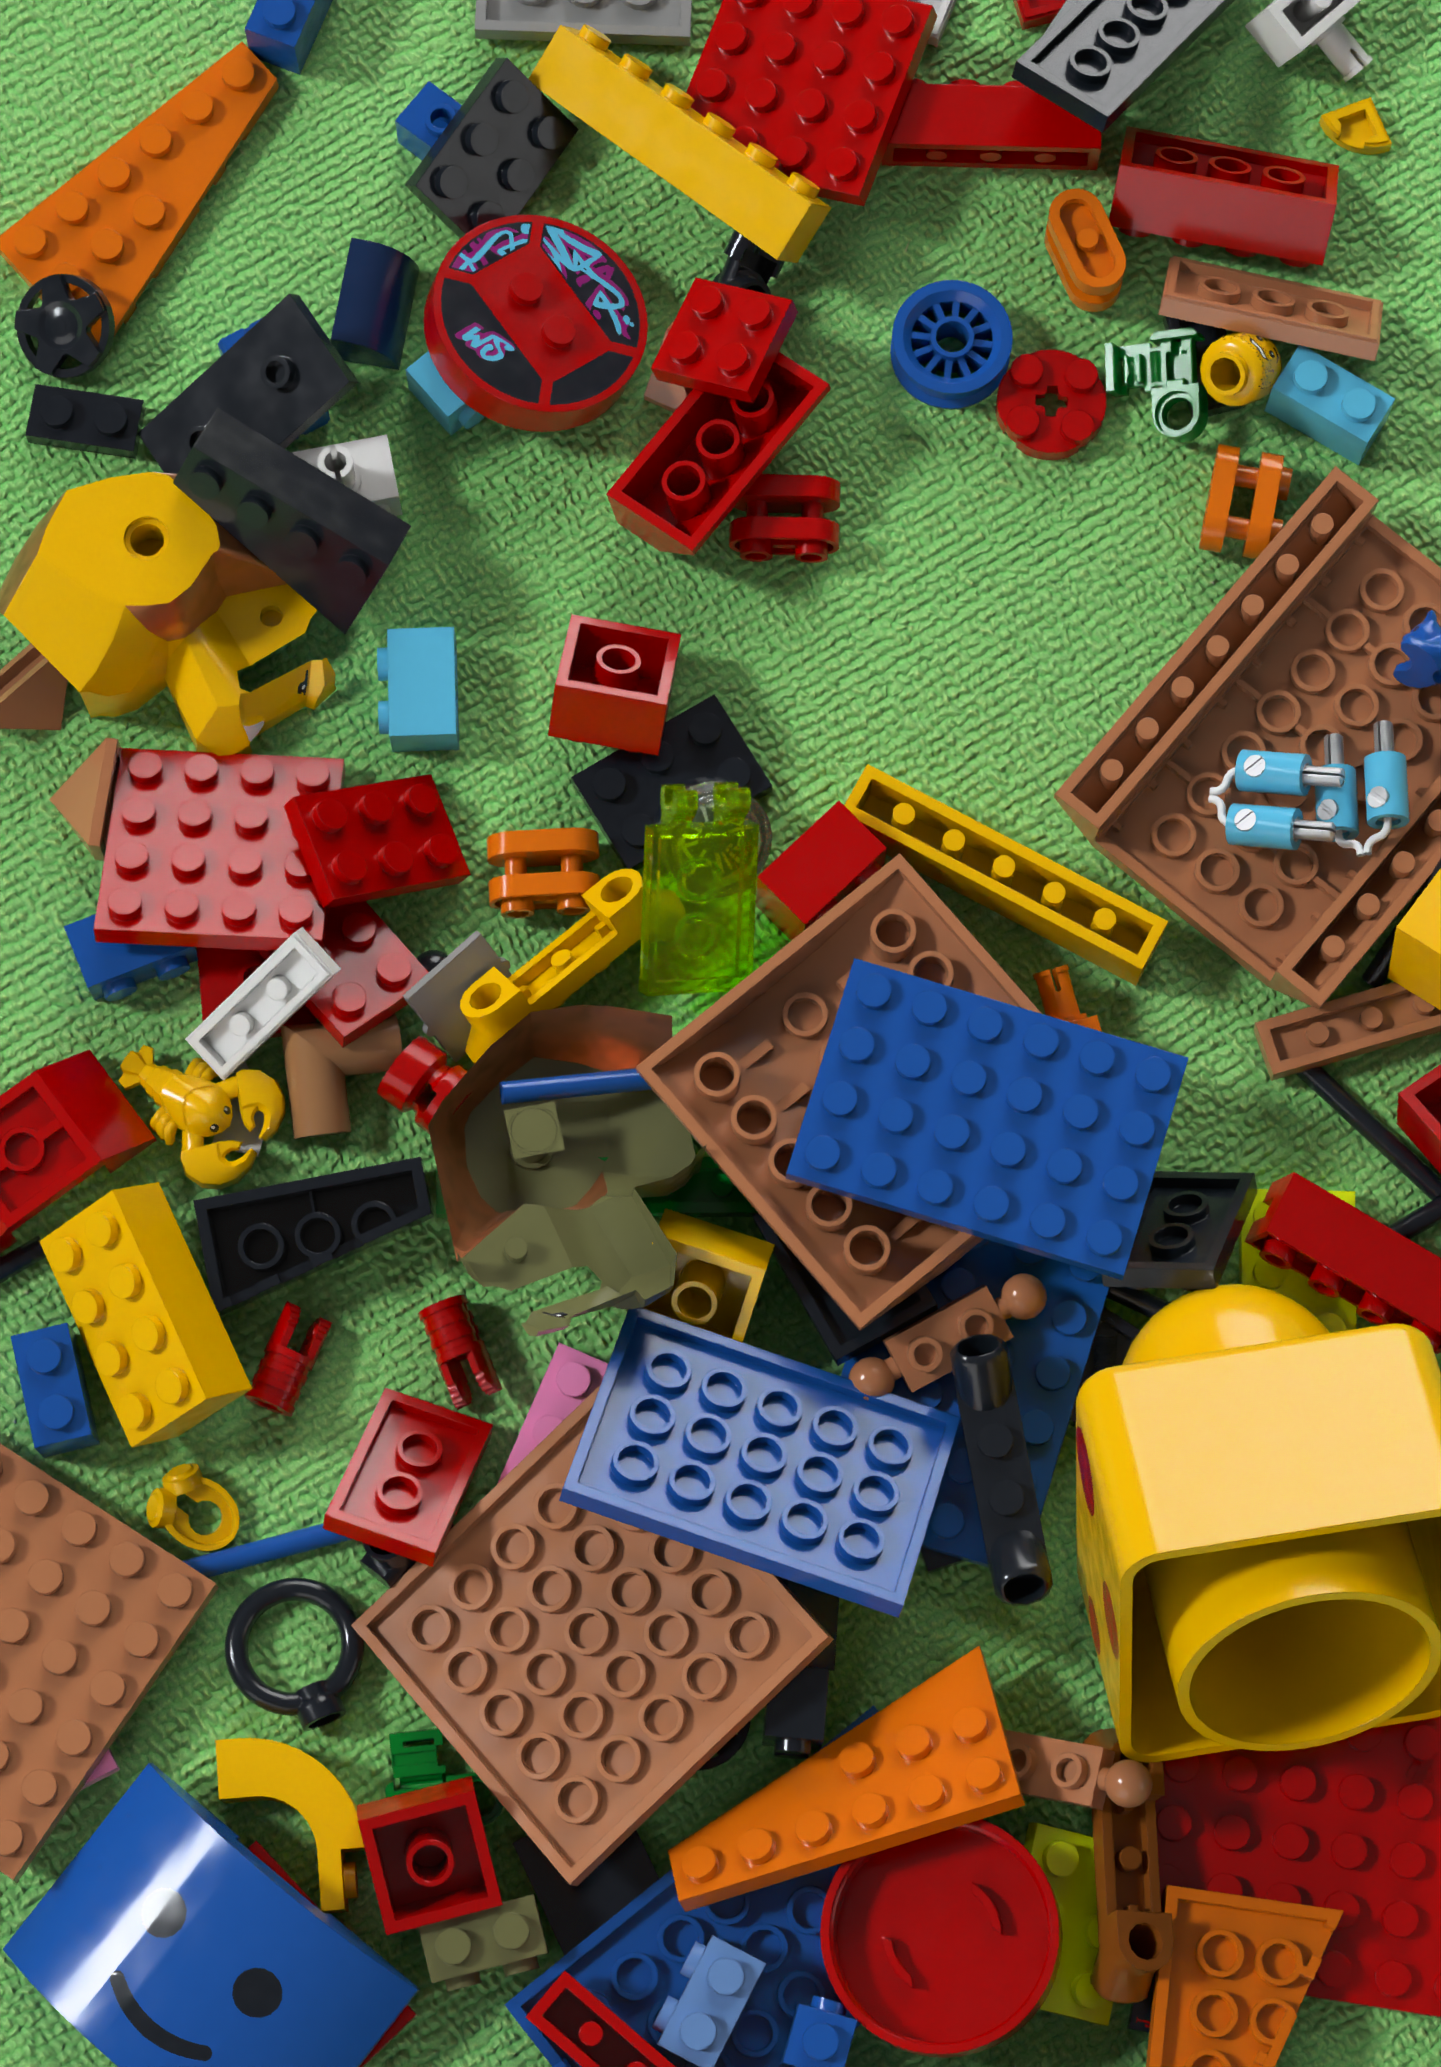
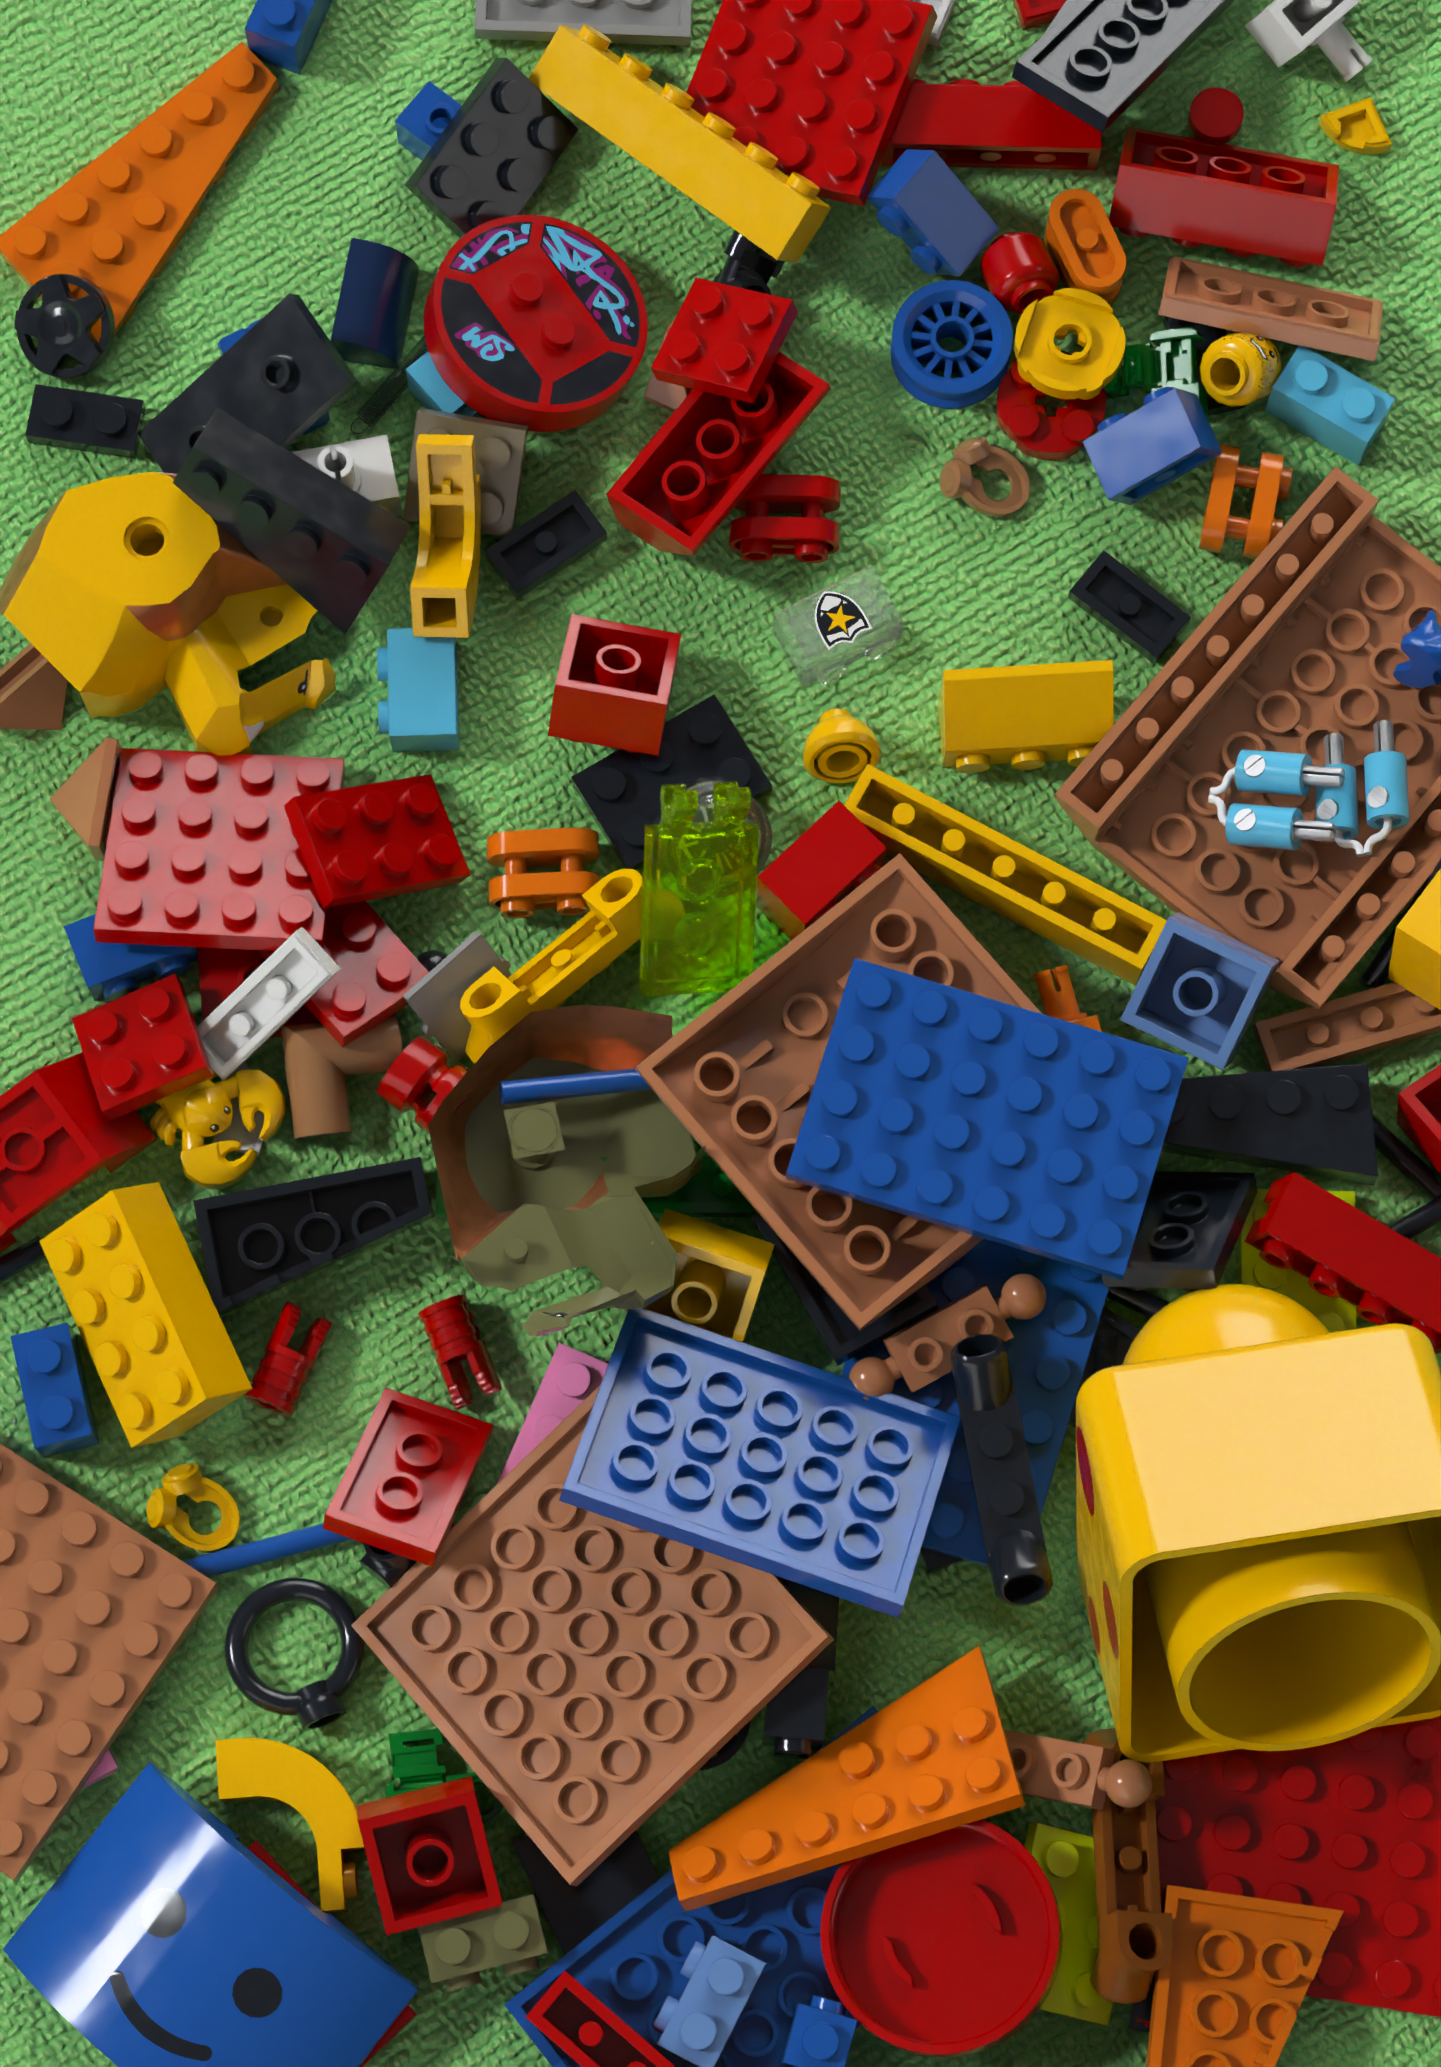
none -> red plate [72,974,214,1121]
none -> black piece [351,335,428,434]
none -> dark tan plate [402,408,529,537]
none -> yellow arch [410,434,481,638]
none -> black plate [485,490,607,600]
none -> clear brick [772,565,903,687]
none -> yellow brick [803,708,881,783]
none -> blue brick [867,149,1000,276]
none -> yellow slope [938,660,1114,773]
none -> medium nougat piece [940,437,1030,517]
none -> red head [980,232,1060,315]
none -> yellow plate [1014,288,1126,400]
none -> black plate [1068,550,1191,665]
none -> brick [1083,387,1223,505]
none -> medium blue brick [1120,912,1280,1070]
none -> black wedge [1161,1063,1378,1186]
none -> red tile [1188,87,1244,144]

